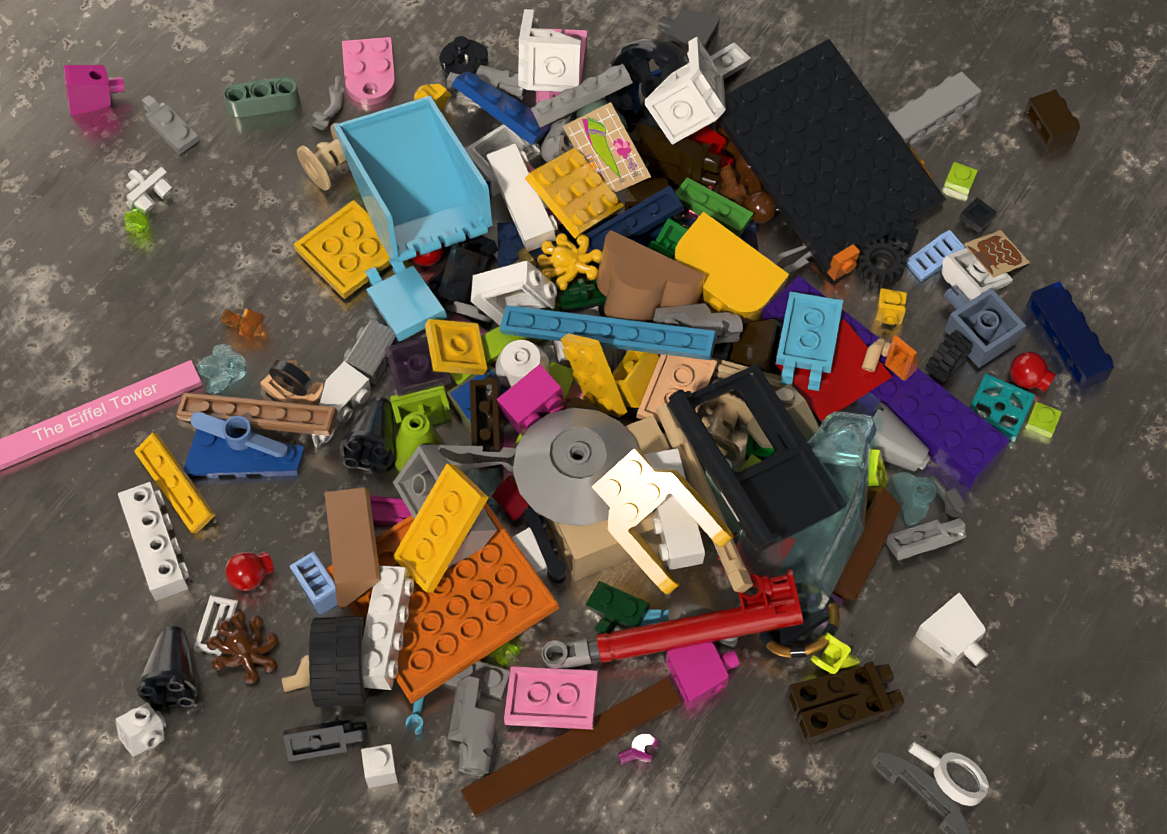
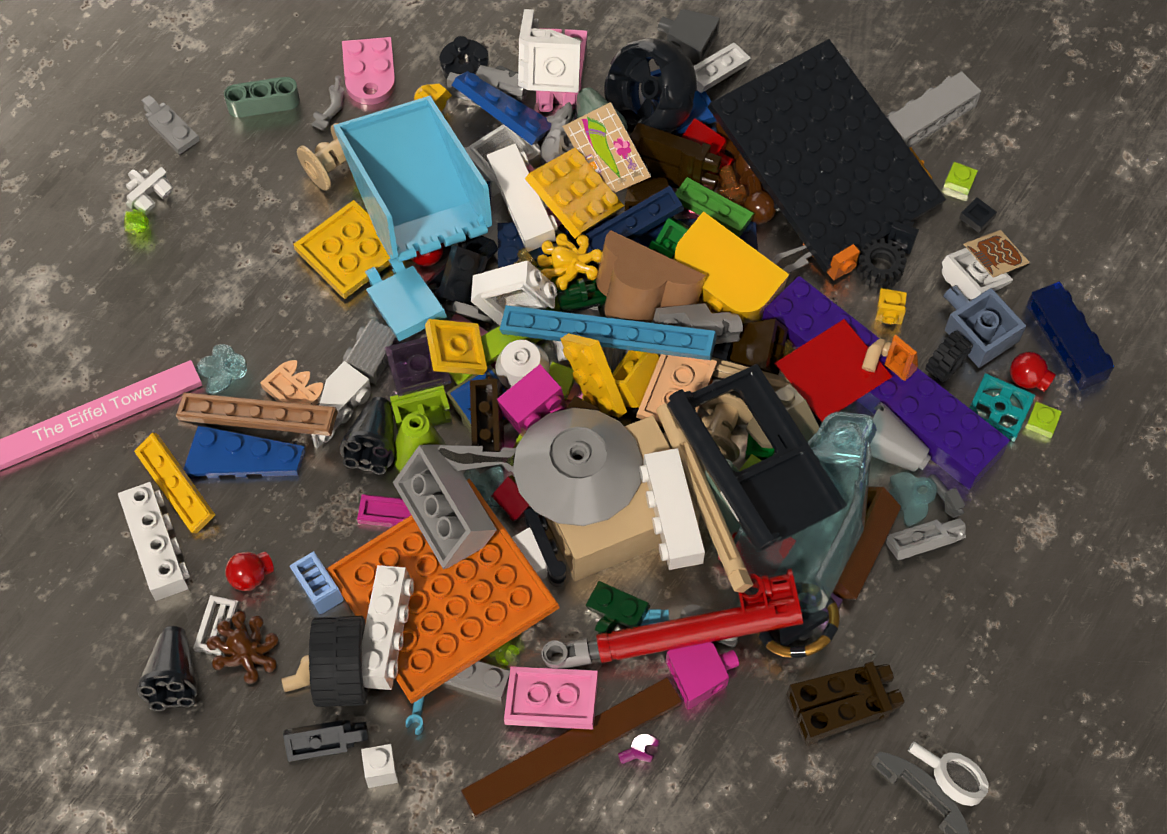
dark pink torso [63,65,125,116] -> none
white brick [115,703,166,757] -> none
medium blue piece [190,412,287,457] -> none
clear orange plate [220,308,265,340] -> none
black piece [269,360,313,396] -> none
medium nougat slope [324,487,381,609] -> none
yellow plate [393,463,489,592] -> none
light grey plate [448,676,501,776] -> none
light grey plate [531,64,633,128] -> none
plate [592,448,734,595] -> none
white bracket [645,37,726,145] -> none
medium azure tile [776,292,843,391] -> none
neon yellow piece [810,632,860,674] -> none
neon yellow plate [861,449,888,489] -> none
light blue slope [906,230,965,282] -> none
white torso [915,593,989,666] -> none
dark brown brick [1024,89,1080,151] -> none

